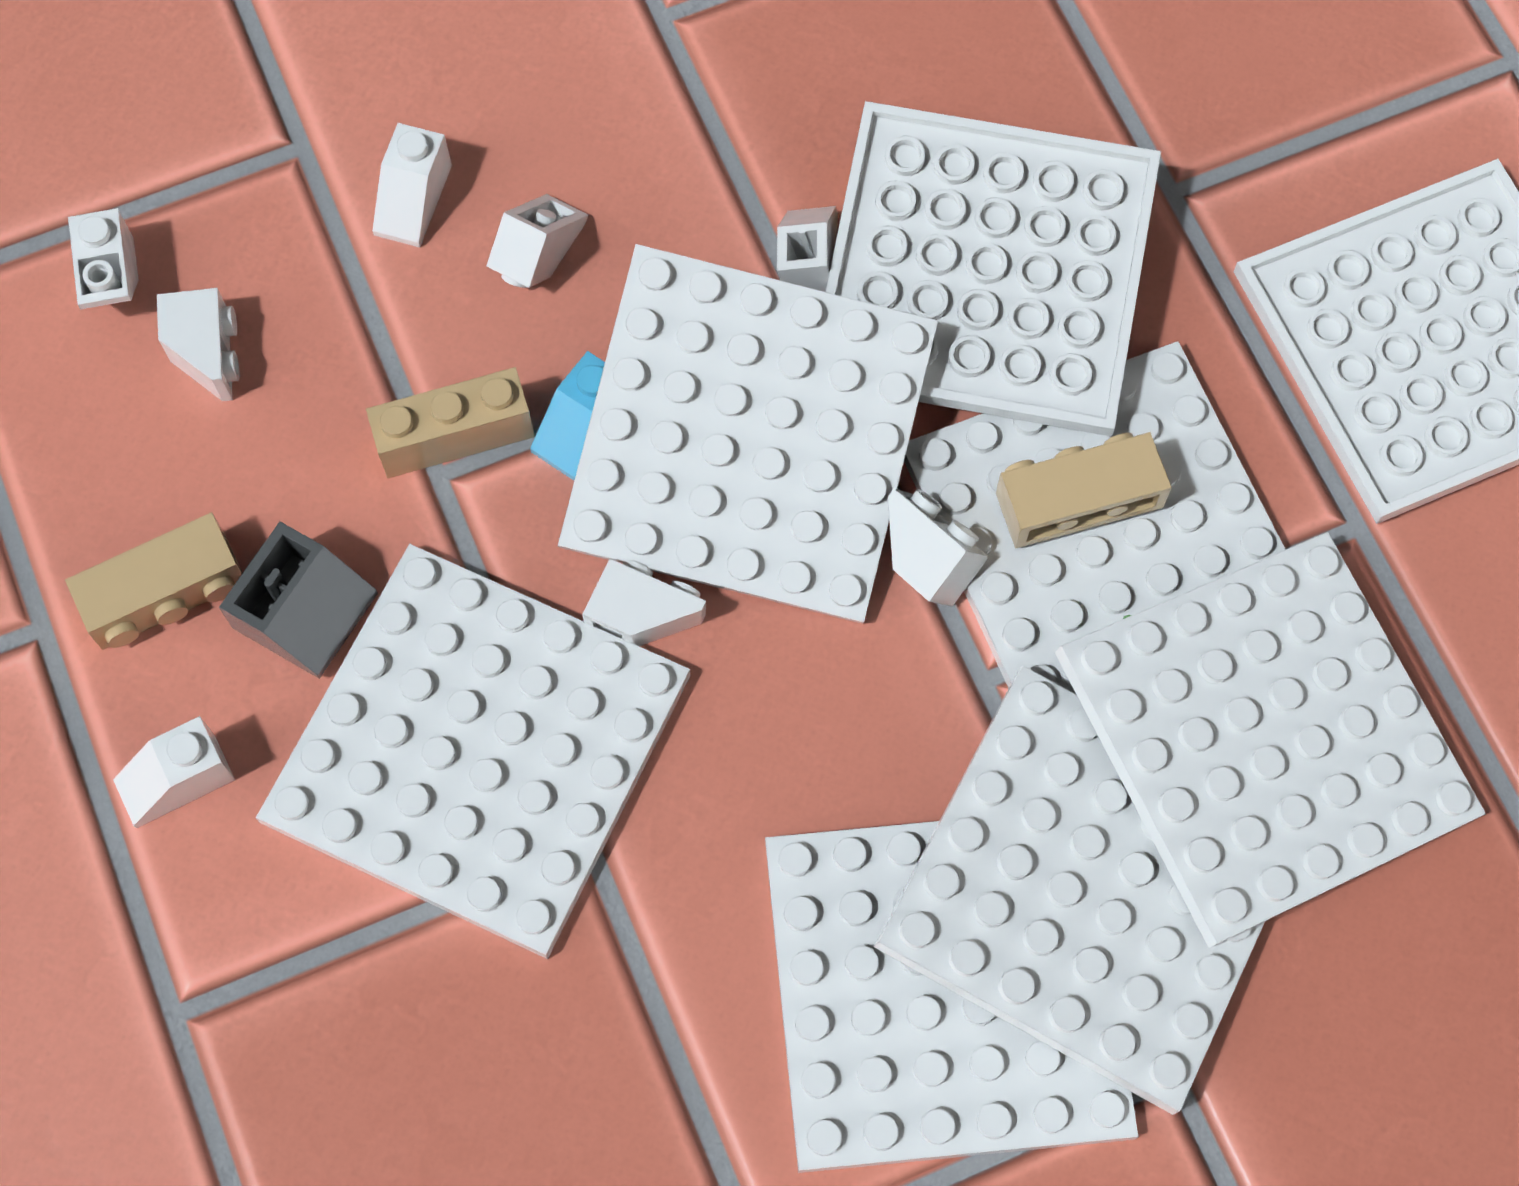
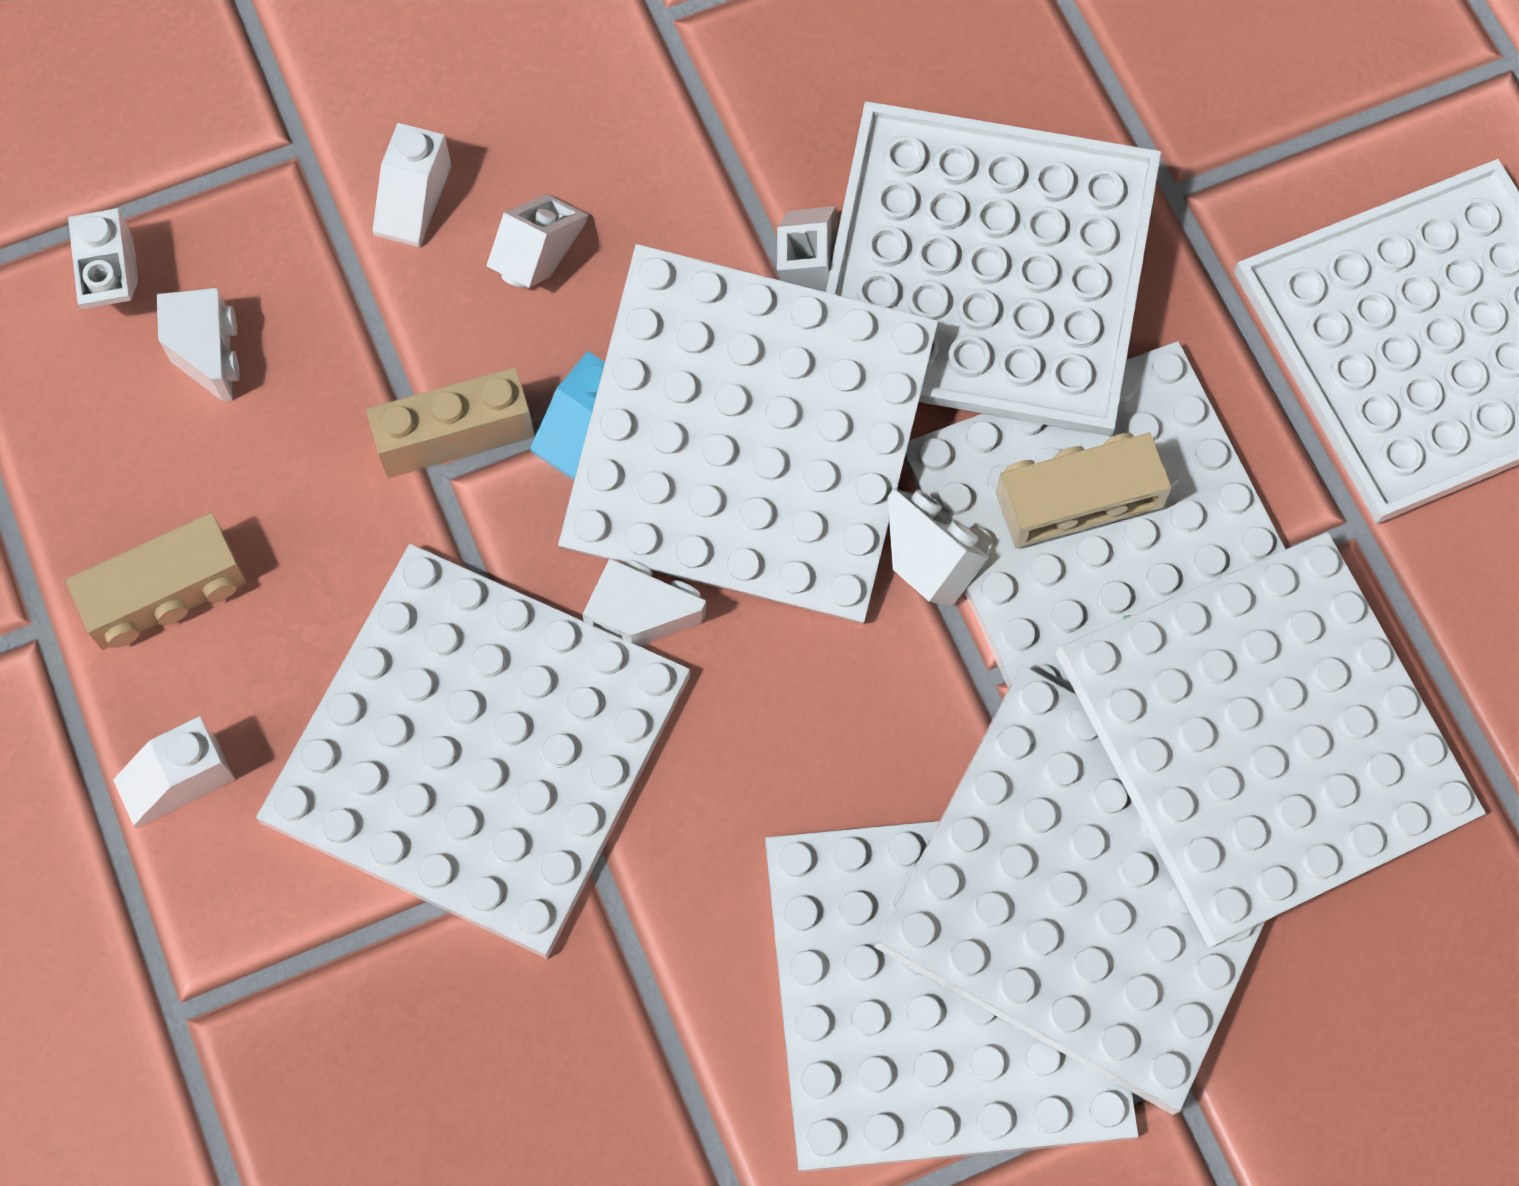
dark grey slope [219,521,378,679] -> none

